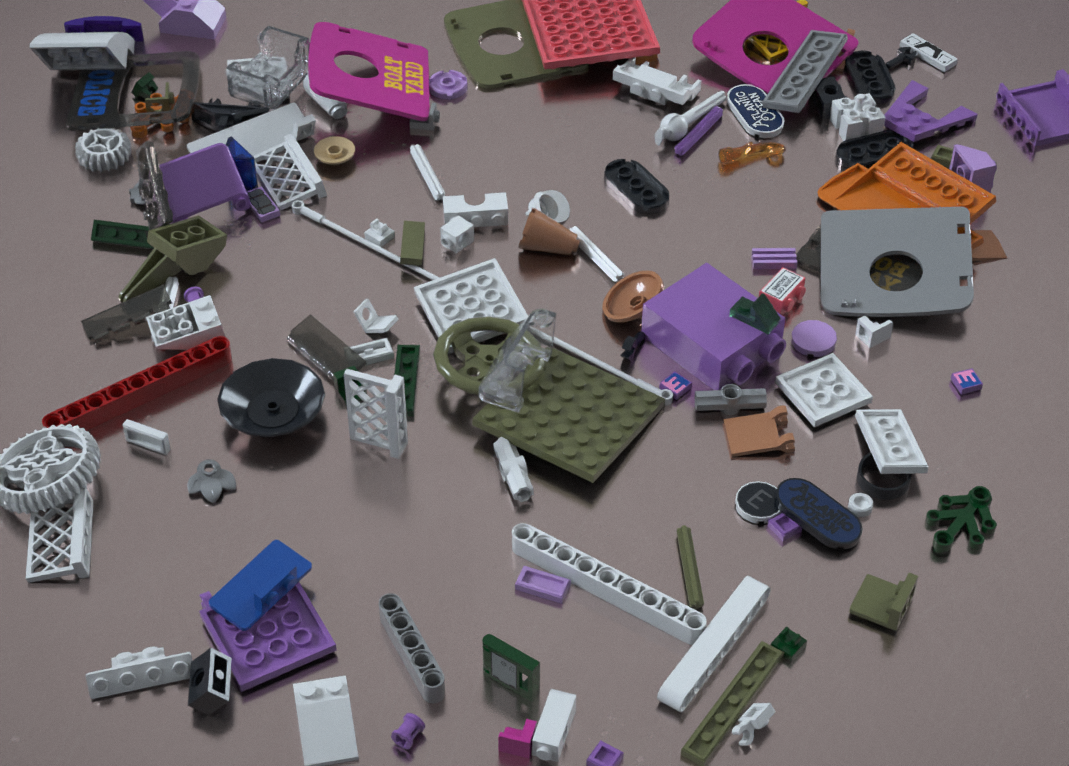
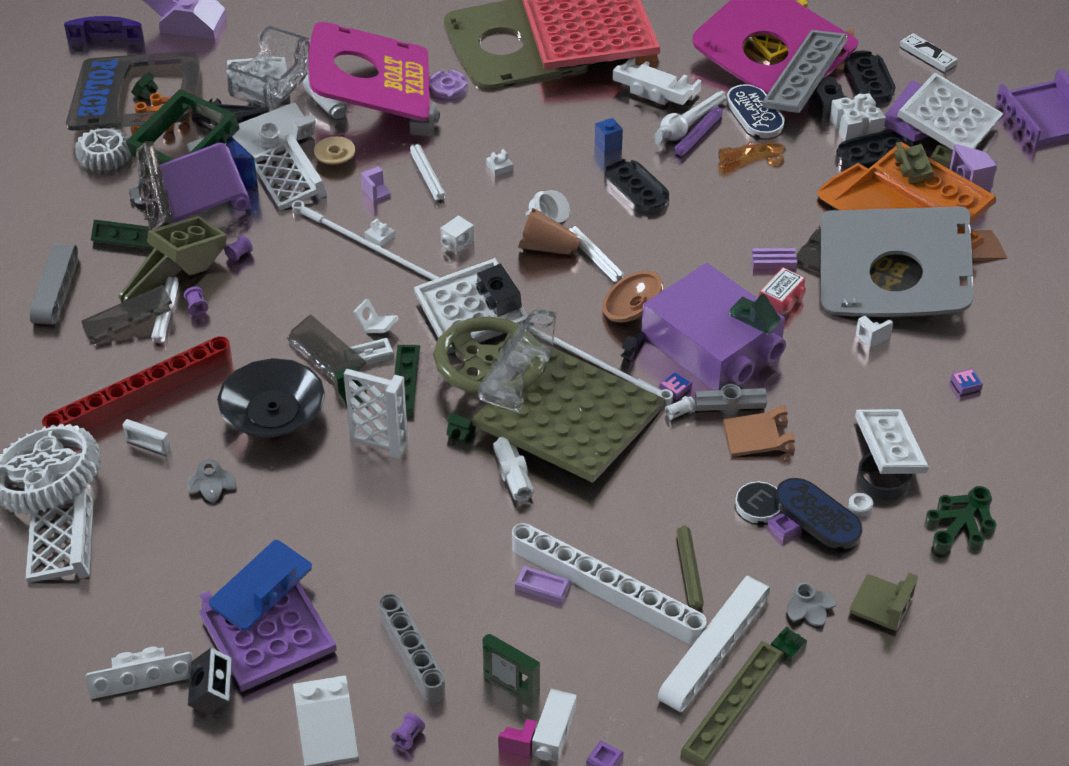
white slope [30,32,135,70] -> none
olive bracket [145,82,175,116] -> none
white slope [146,295,225,350] -> none
tile [247,186,280,223] -> none
olive tile [400,221,425,266] -> none
white arch [443,192,508,227] -> none
white plate [732,703,776,746] -> none
white plate [775,353,873,427] -> none
lavender tile [791,320,837,357] -> none
black bar [886,47,917,69] -> none
none -> light grey beam [30,244,78,325]
none -> dark green window [126,89,240,167]
none -> medium lavender bush [224,235,253,262]
none -> white wheel [258,122,280,150]
none -> lavender panel [361,166,391,203]
none -> dark green tile [446,413,476,443]
none -> black brick [475,263,522,317]
none -> white tile [486,149,513,176]
none -> blue brick [595,118,623,154]
none -> white pin [665,396,696,420]
none -> light grey plate [787,582,837,626]
none -> olive bracket [894,142,934,185]
none -> white plate [897,73,1003,150]

